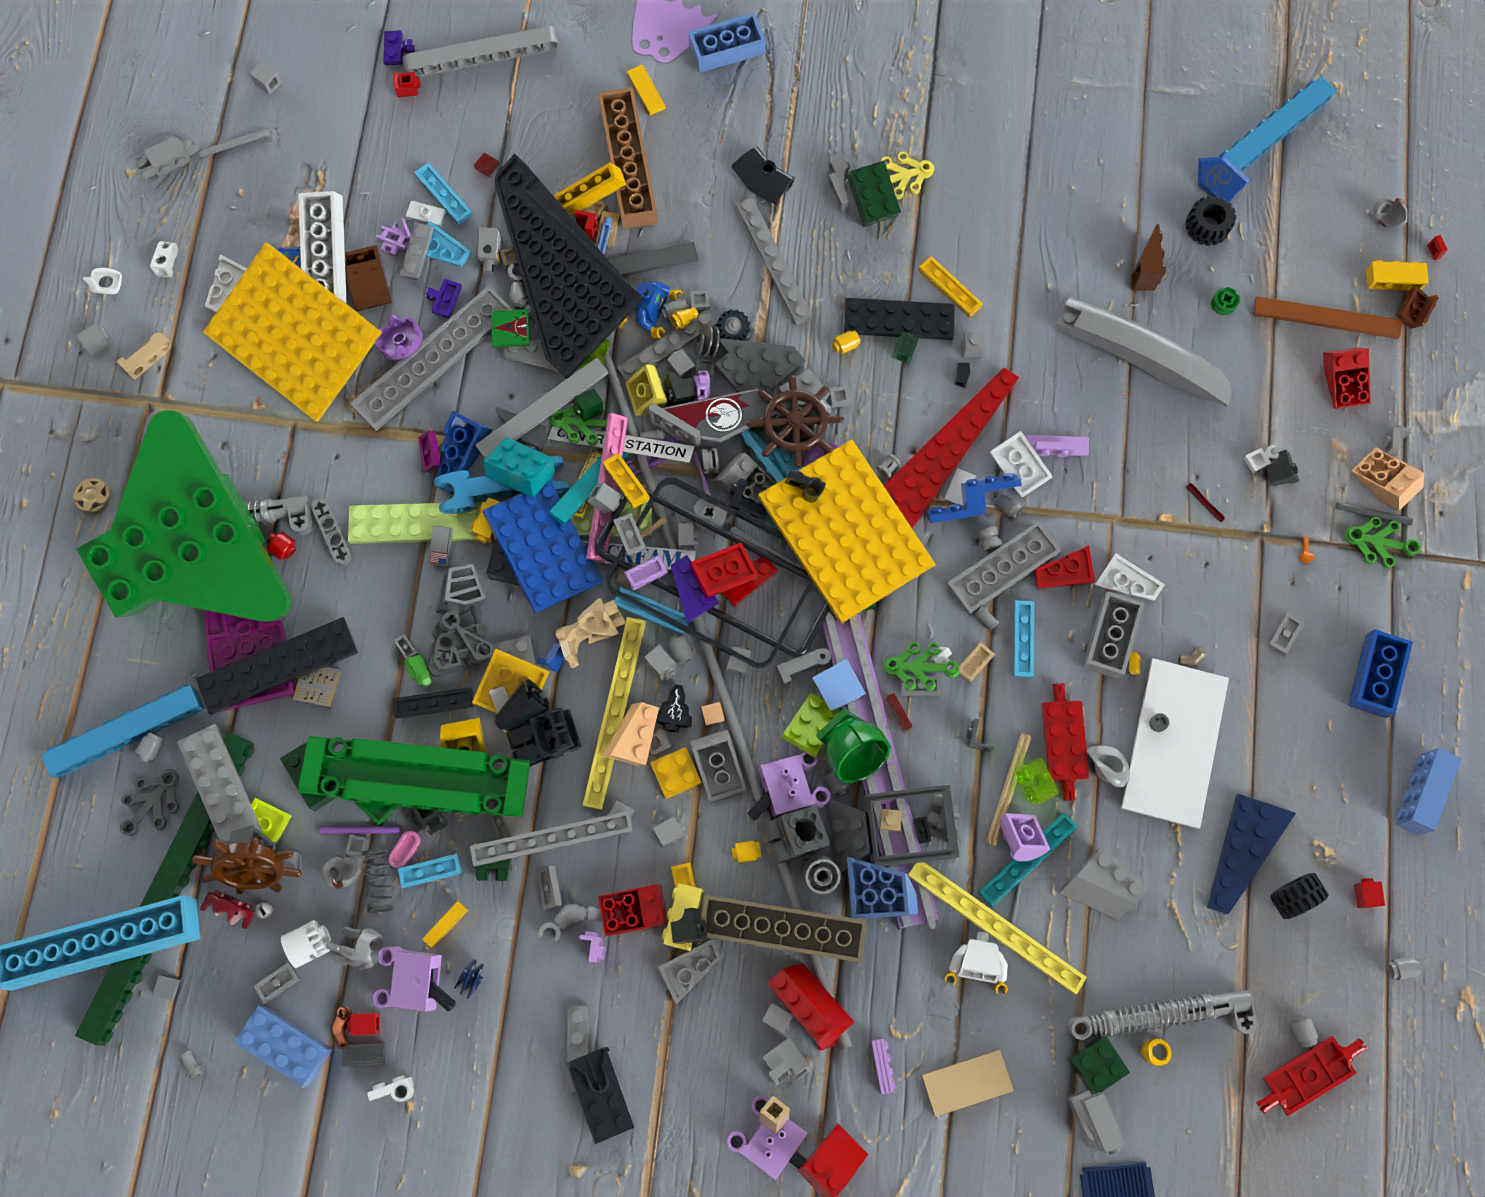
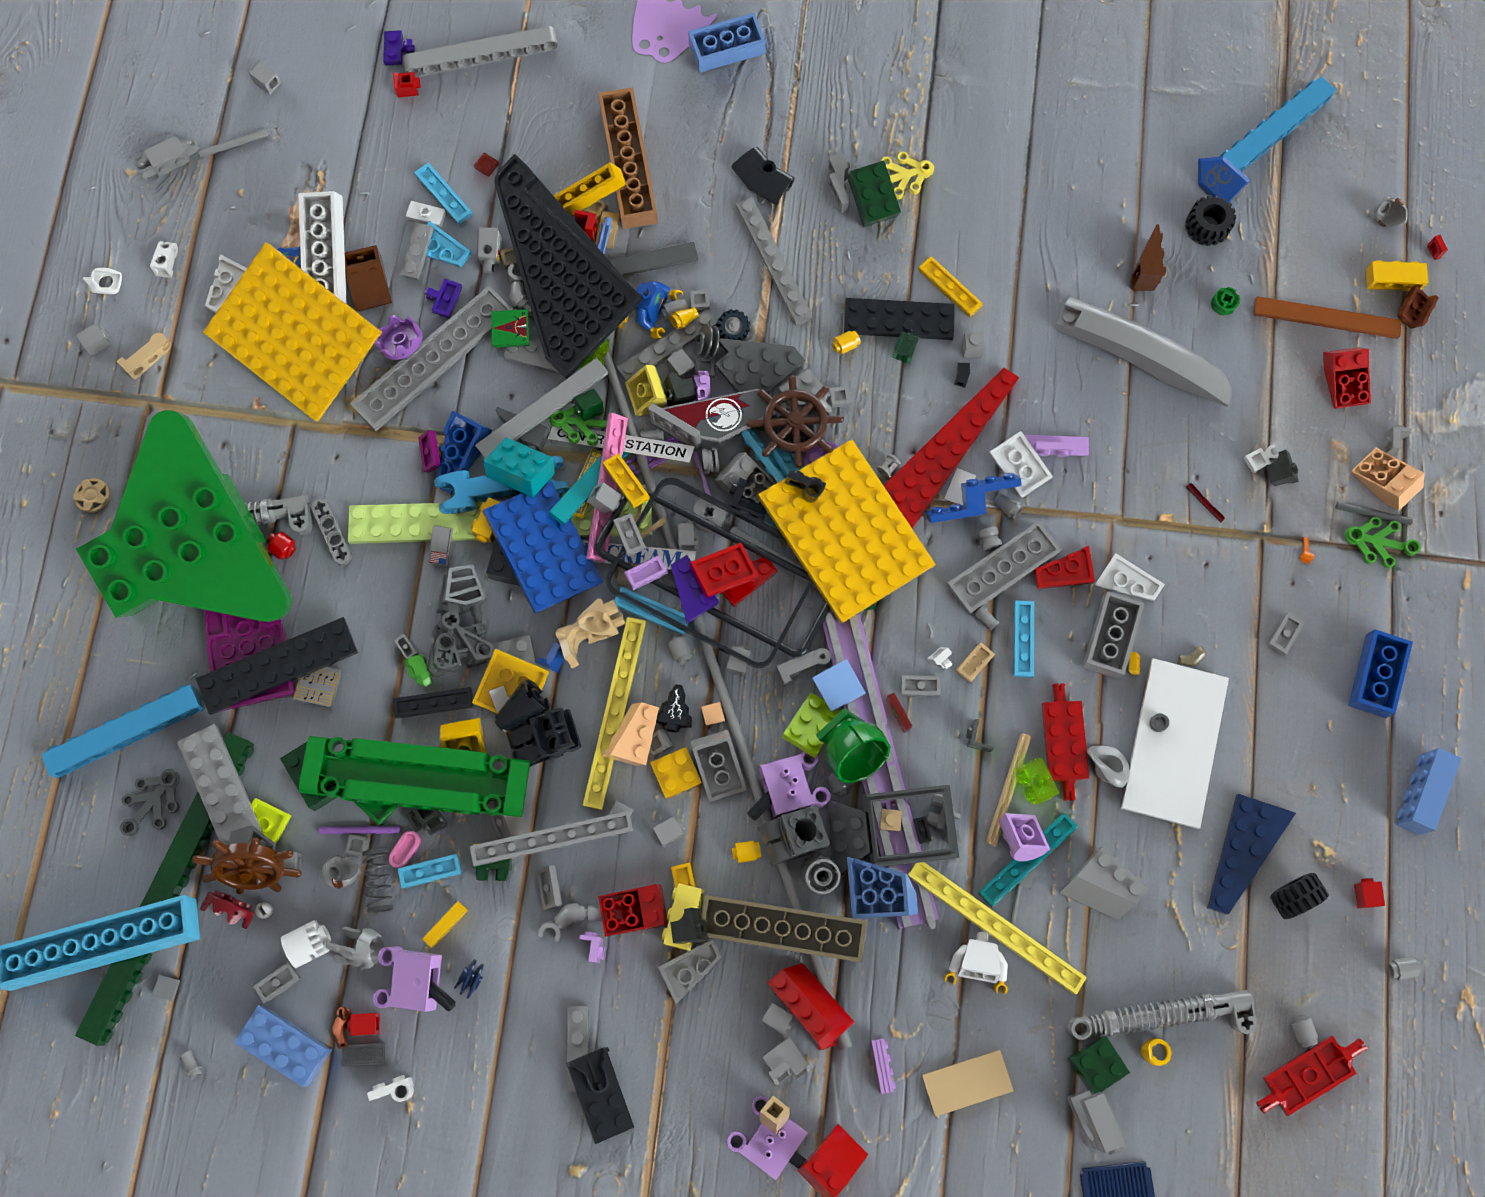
light grey brick [135,732,163,763] -> none
lavender piece [376,217,411,256] -> none
yellow tile [627,64,666,116] -> none
light grey brick [644,645,676,683] -> none
bright green plant [884,642,960,691] -> none

